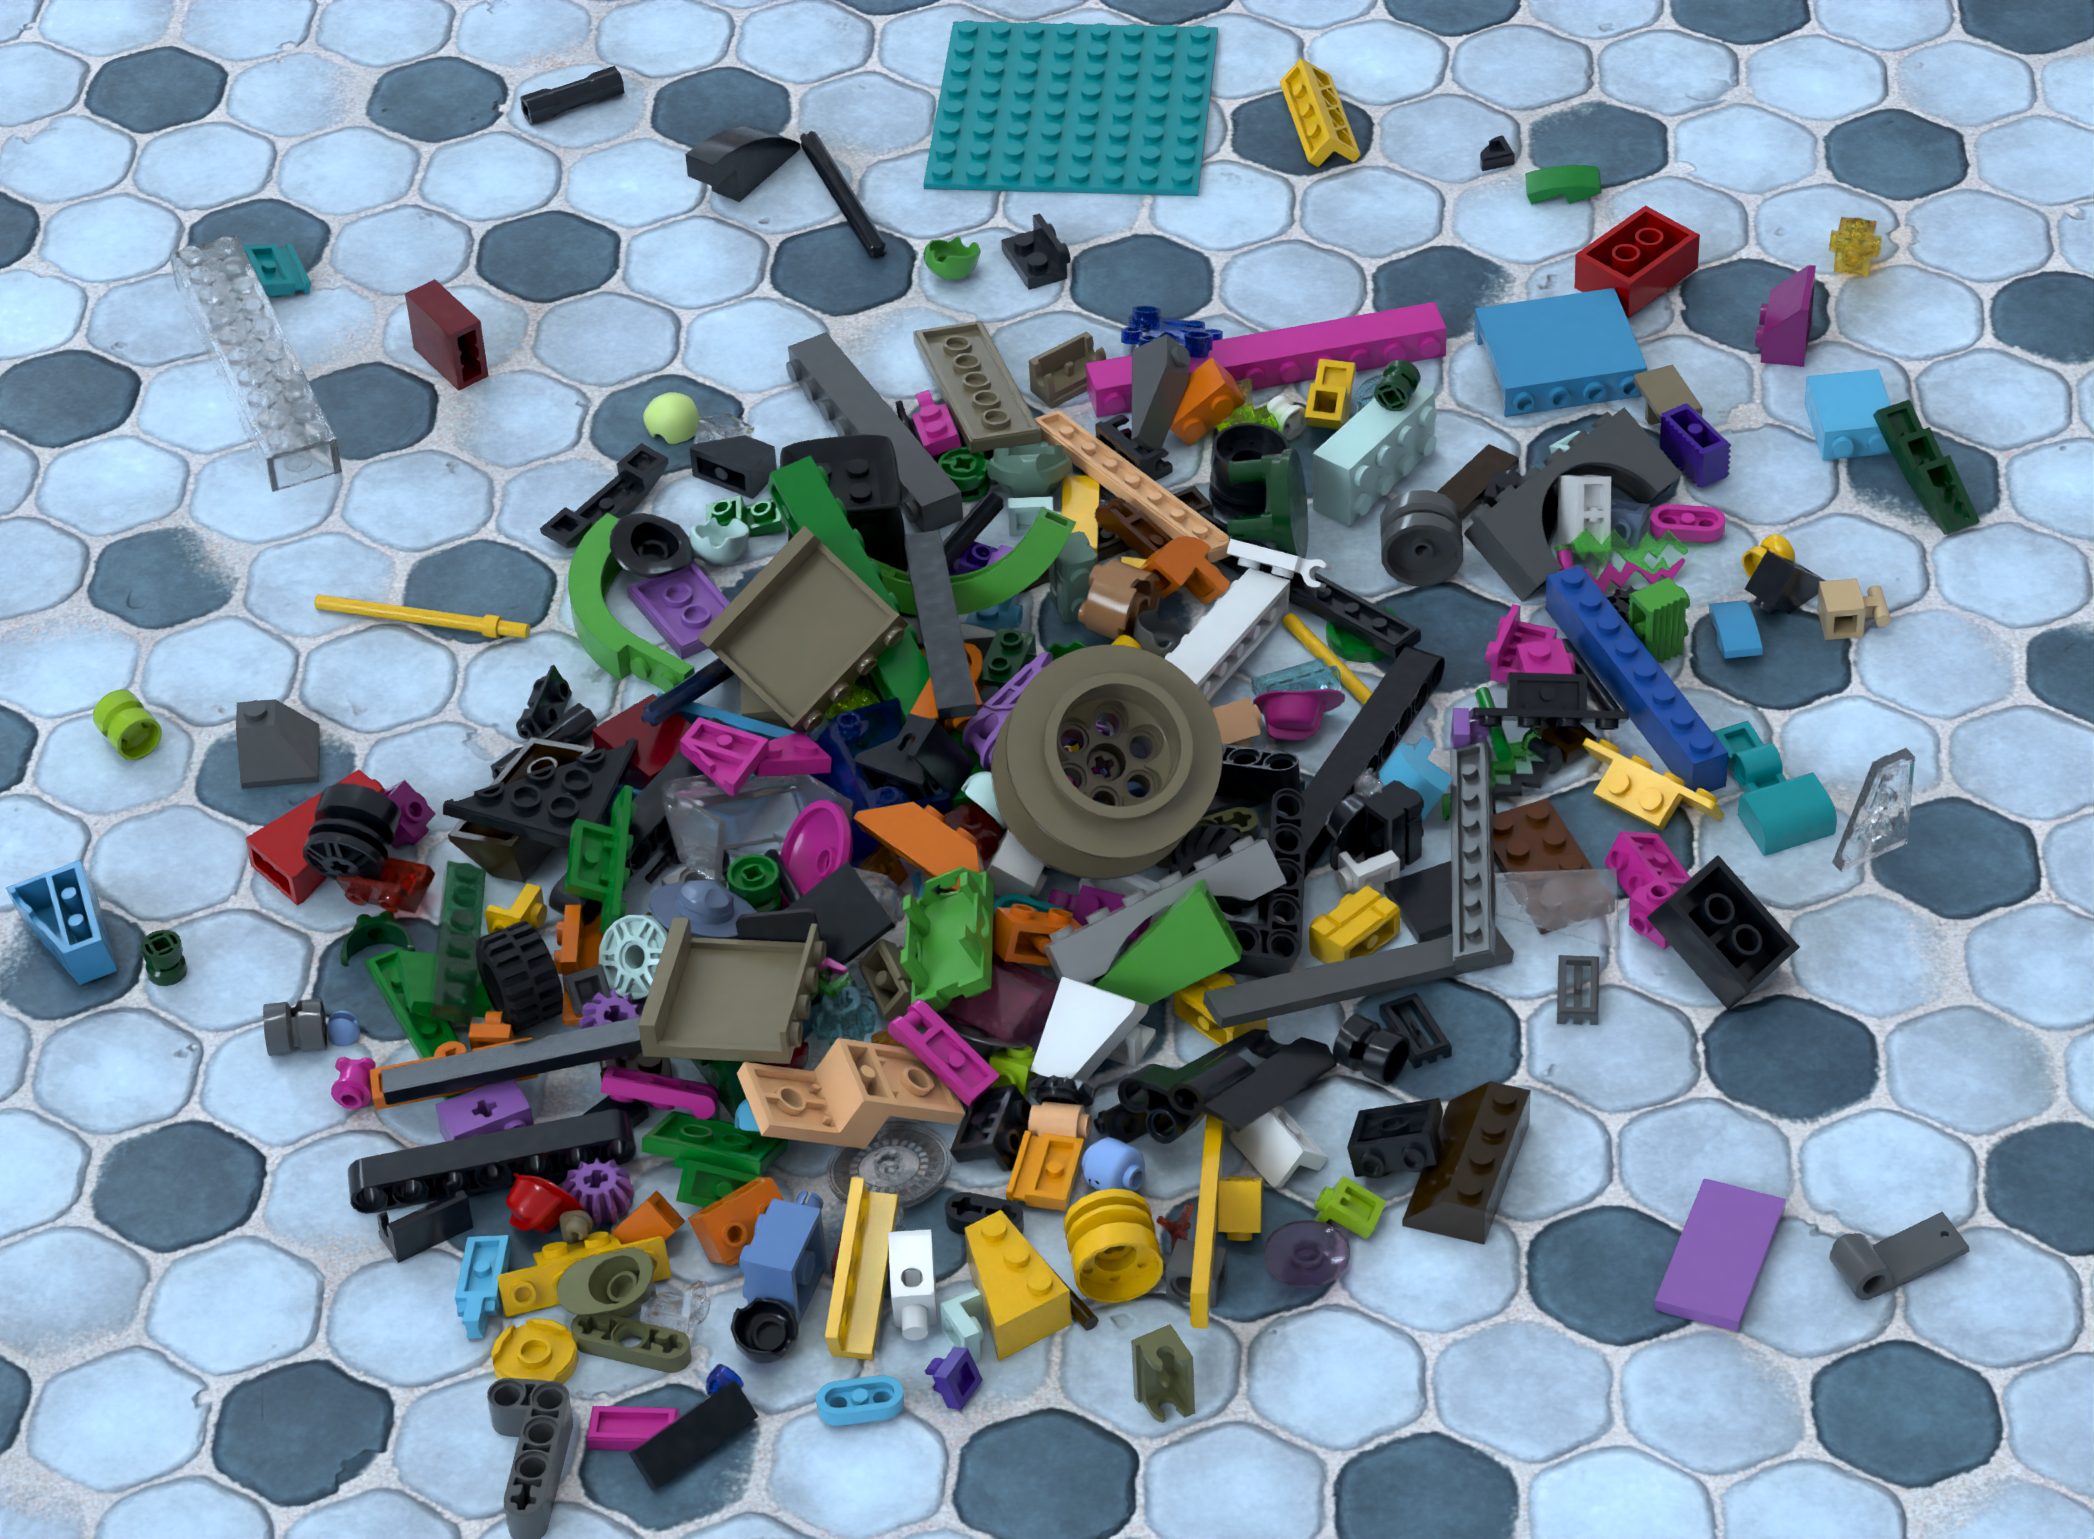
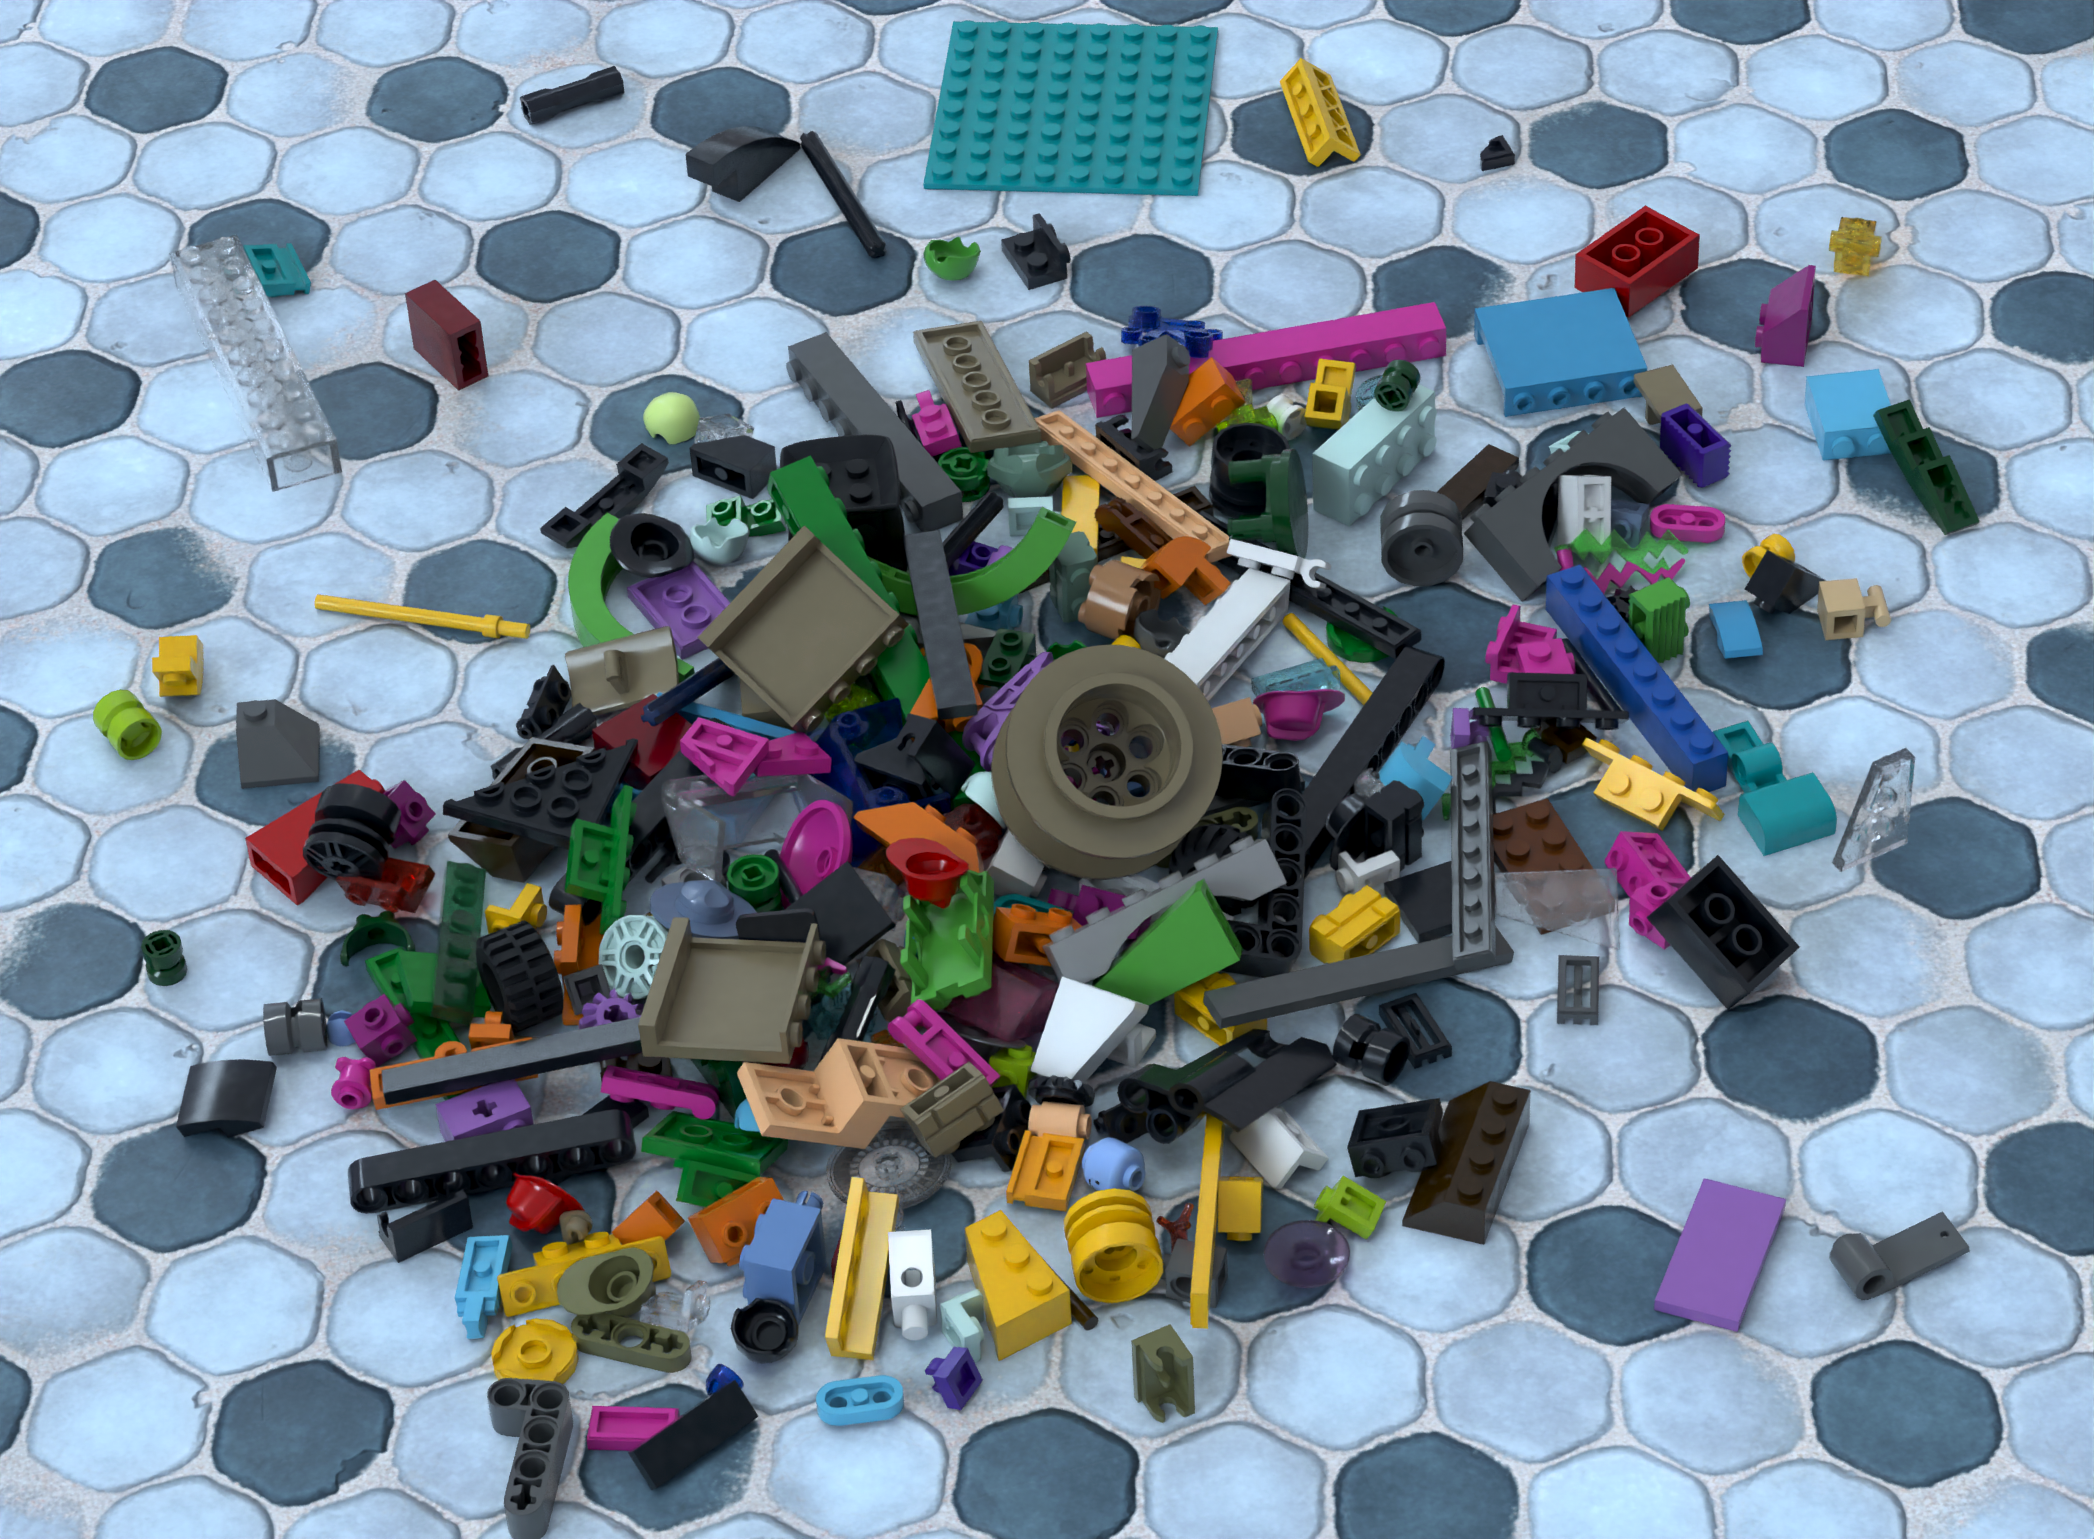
dark azure wedge [6,860,117,985] -> none
medium lavender gear [562,1157,634,1229] -> none
black beam [945,1192,1024,1235] -> none
green slope [1525,165,1602,205] -> none
none -> yellow brick [152,635,204,697]
none -> black slope [176,1059,277,1138]
none -> magenta brick [344,993,417,1068]
none -> dark tan shield [565,626,679,716]
none -> black axle [817,955,896,1066]
none -> red piece [886,838,969,909]
none -> dark tan brick [900,1062,1004,1158]

